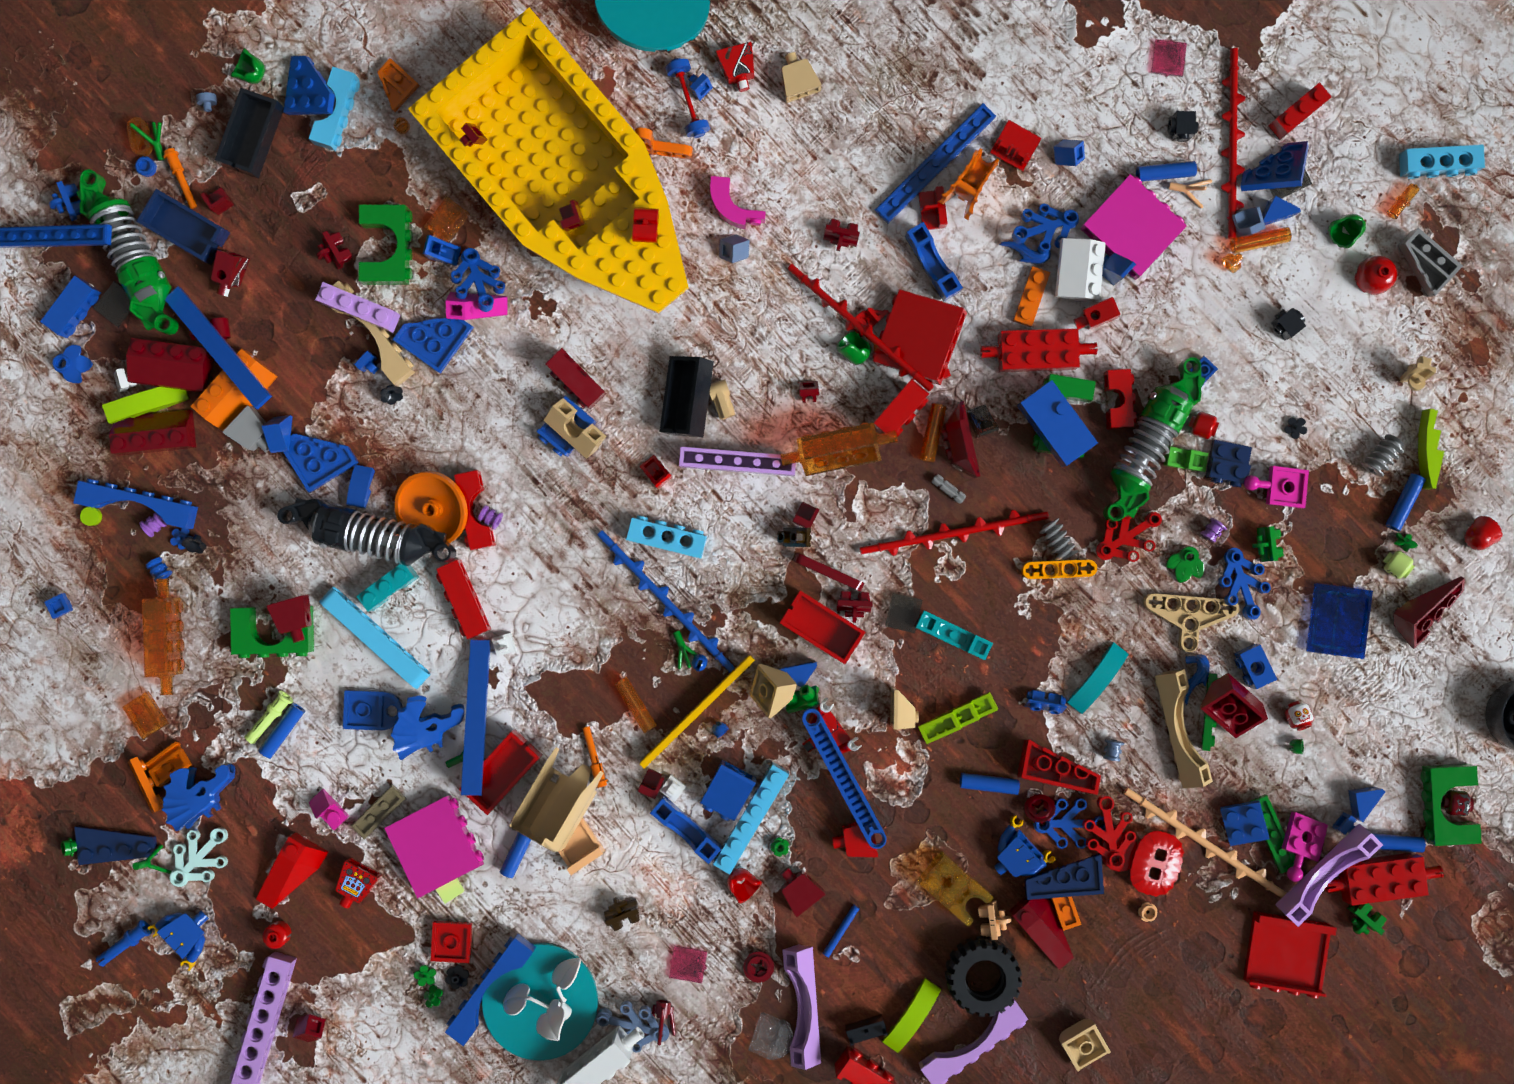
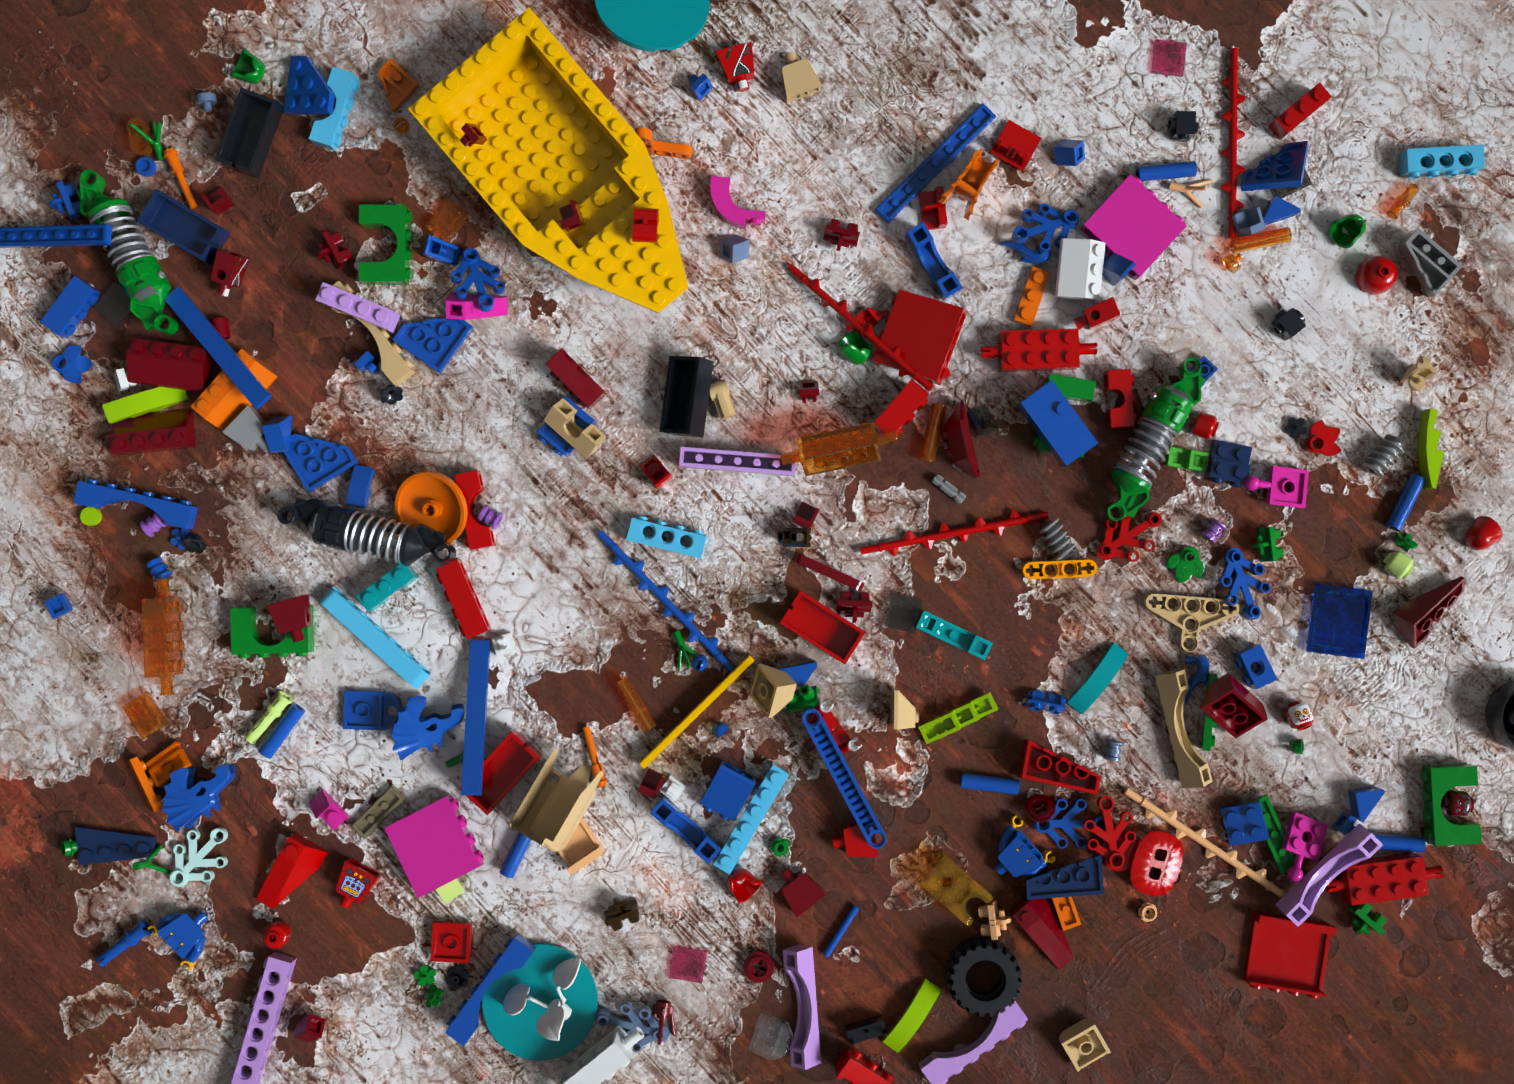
blue axle [665,58,710,138] -> none
none -> red plate [1305,420,1341,456]

